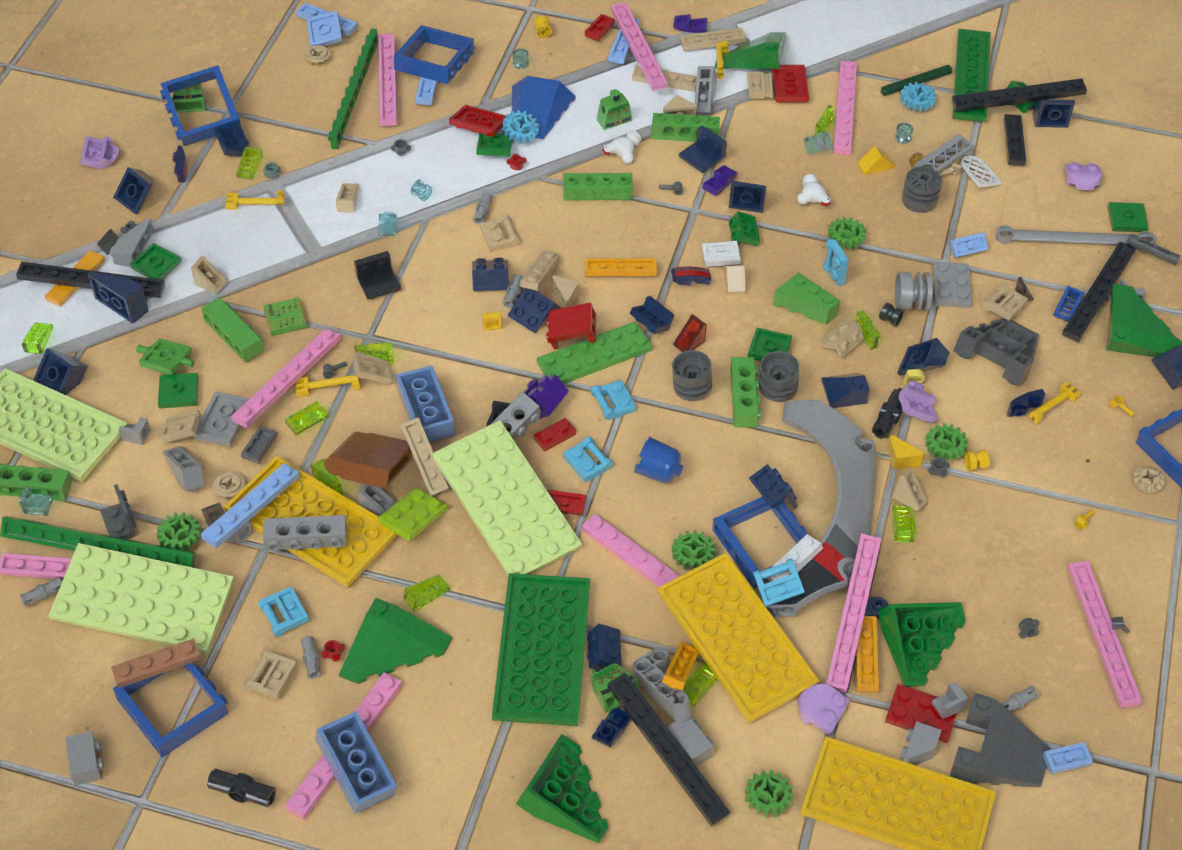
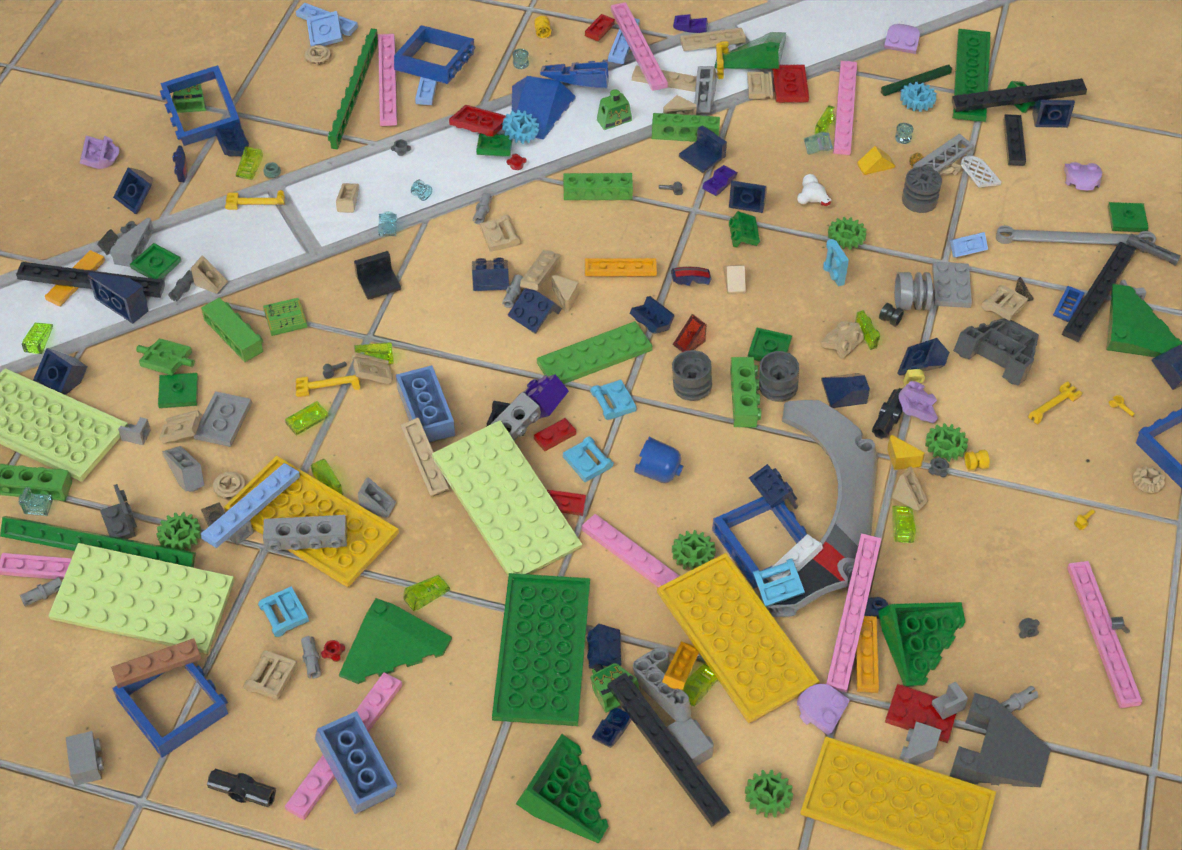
bright pink plate [231,328,341,428] -> none
dark grey plate [241,426,278,464] -> none
dark orange piece [324,432,412,489] -> none
lime plate [378,487,447,542] -> none
yellow plate [482,312,502,331] -> none
red panel [546,302,596,349] -> none
white animal [602,130,641,164] -> none
white plate [701,241,741,267] -> none
bright green wedge [773,272,840,325] -> none
clear blue slope [1007,389,1045,417] -> none
light blue plate [1043,742,1093,775] -> none
none -> dark grey pin [168,270,194,301]
none -> blue wedge [540,59,609,88]
none -> lavender slope [884,24,920,54]

